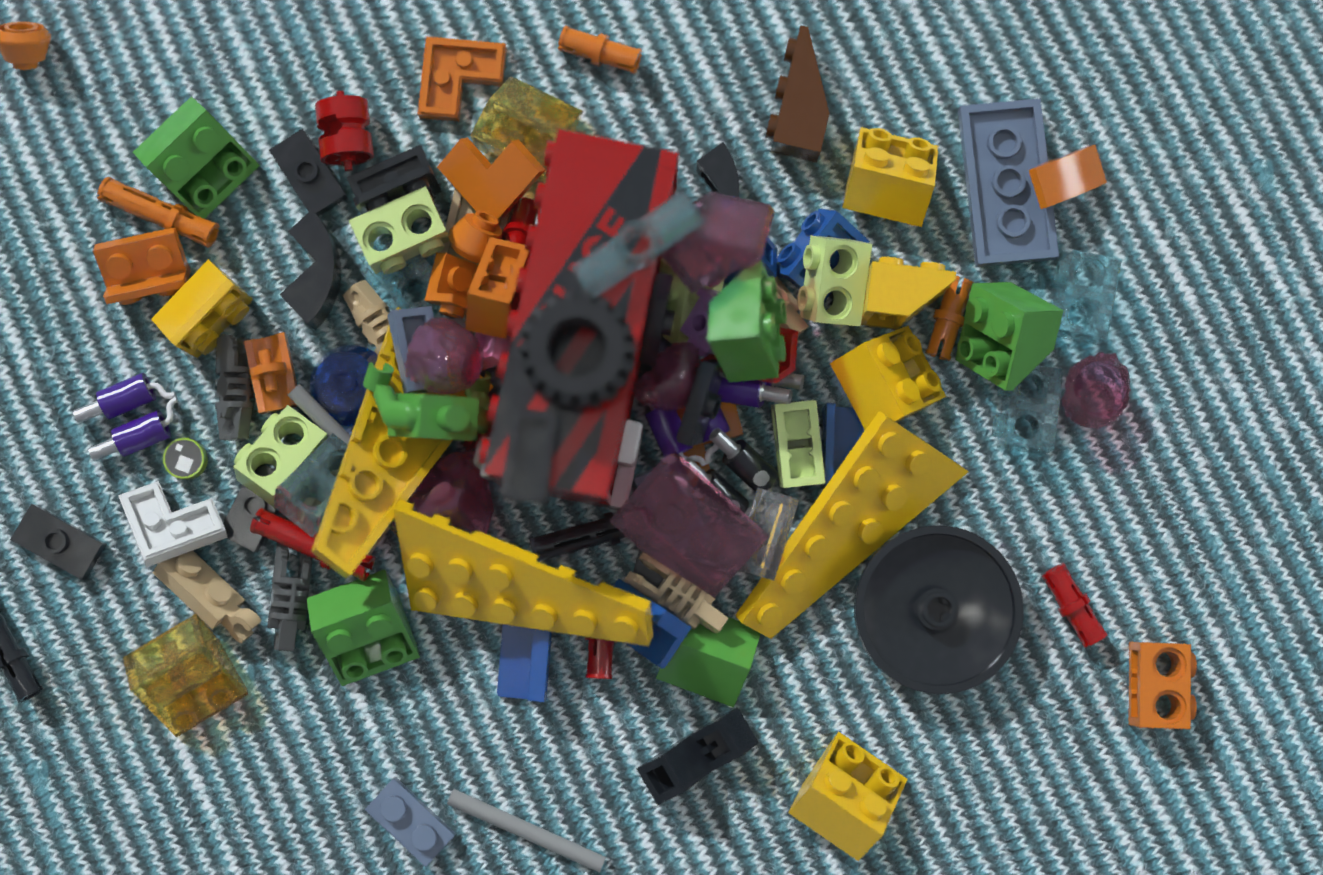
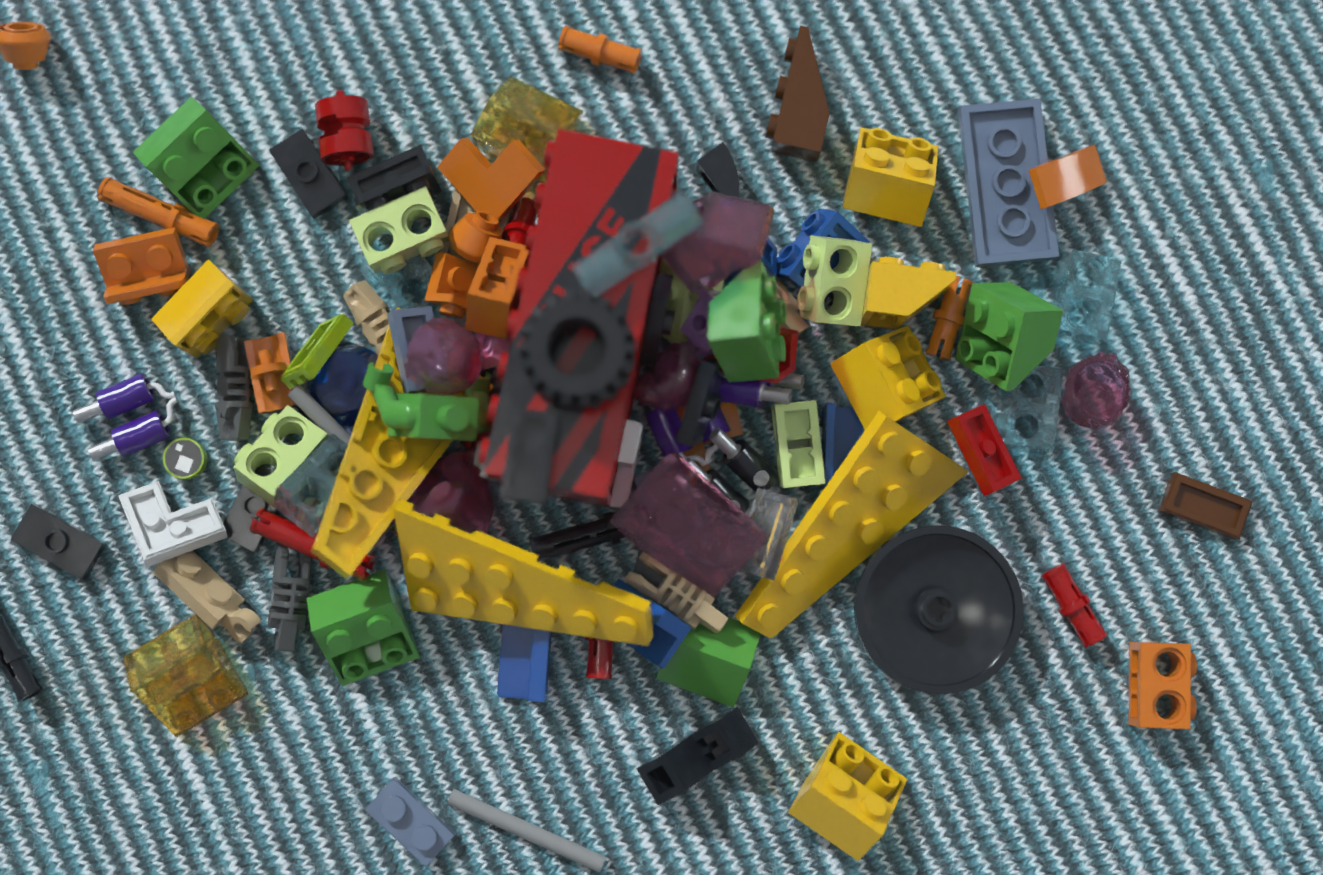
black brick [280,210,341,331] -> none
orange tile [418,36,507,122] -> none
none -> lime tile [280,314,354,389]
none -> red panel [947,404,1022,496]
none -> reddish brown tile [1158,472,1253,540]

